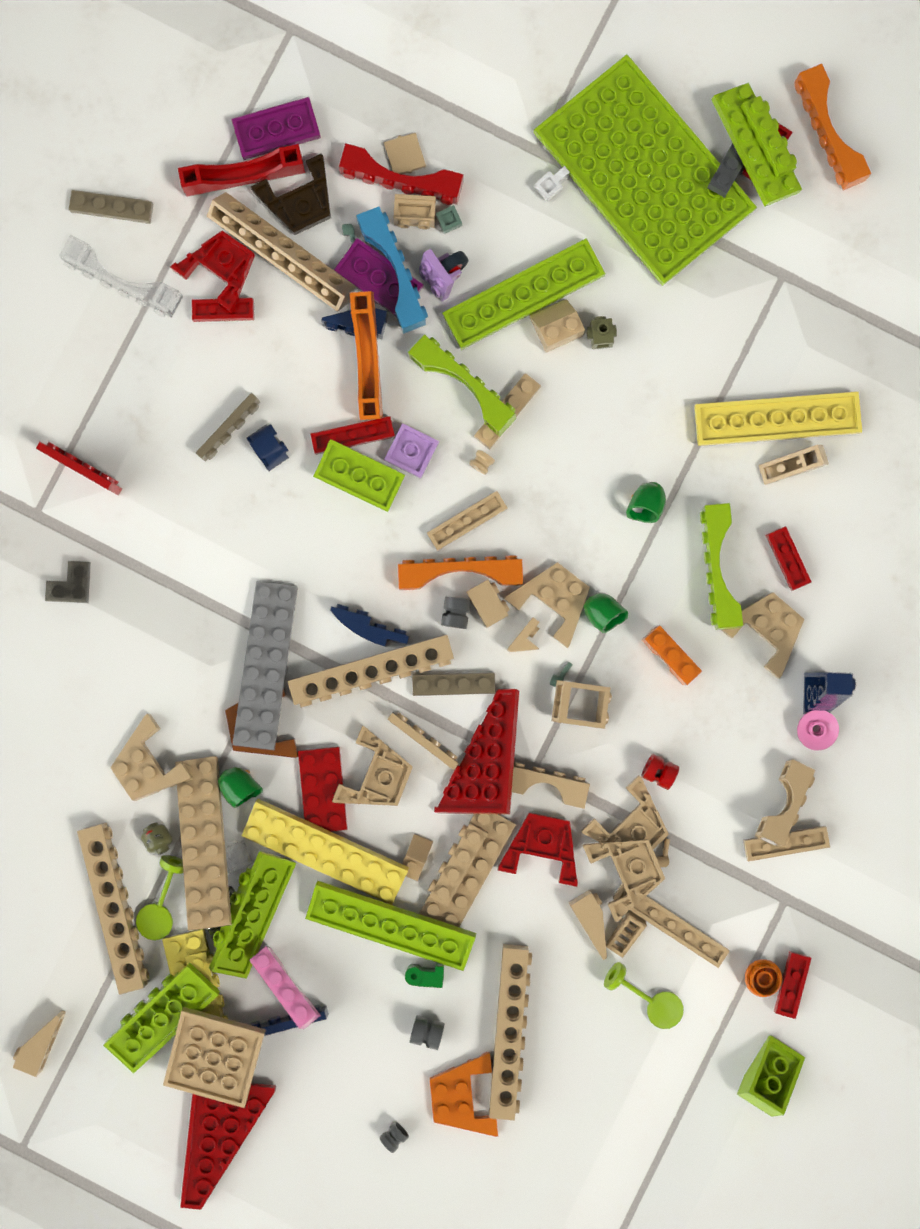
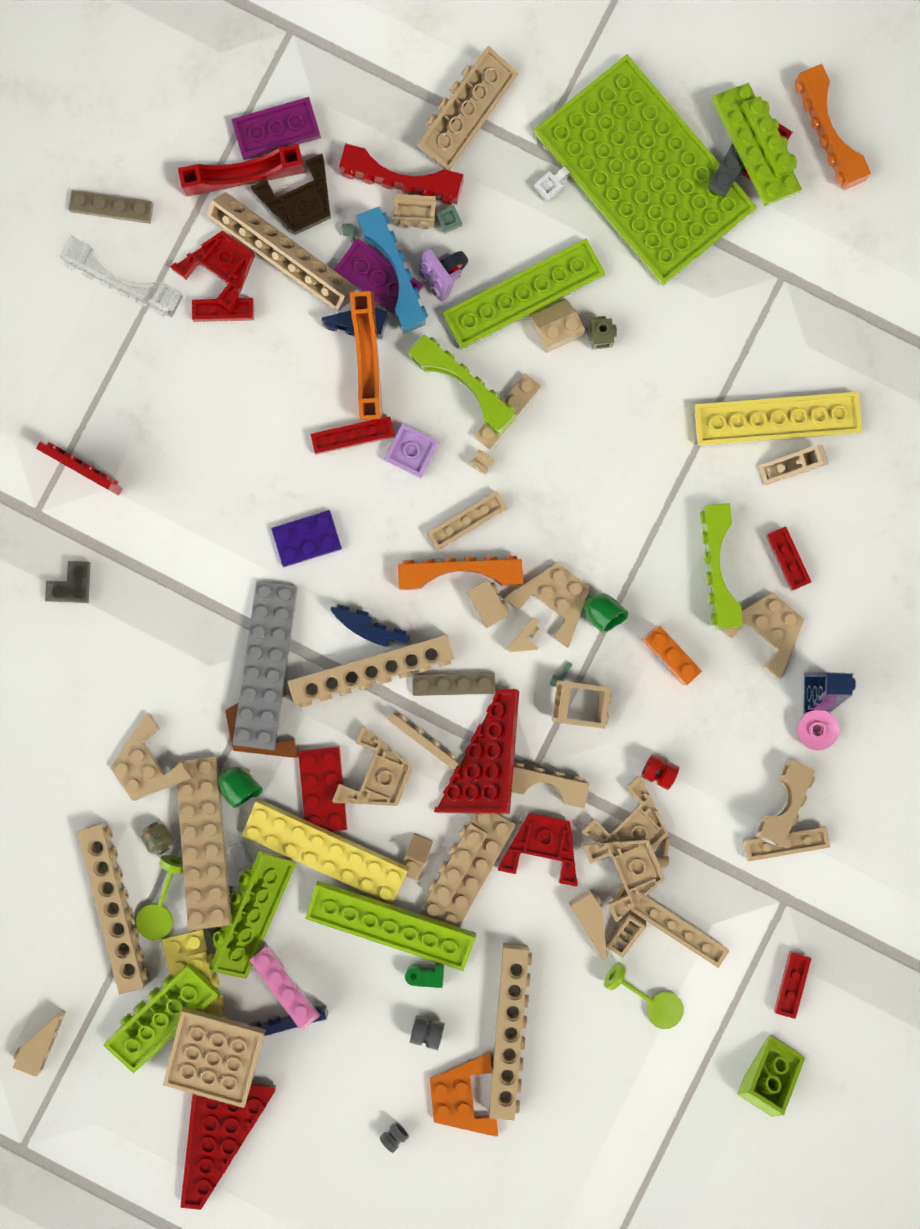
dark tan plate [196,392,260,461] -> none
dark blue cylinder [246,424,289,471] -> none
lime plate [313,439,405,512] -> none
tan piece [384,133,426,174] -> none
dark grey wheel [441,597,471,629] -> none
green piece [626,482,666,523] -> none
orange piece [745,959,782,997] -> none
none -> dark purple plate [271,510,342,568]
none -> tan plate [416,45,519,171]

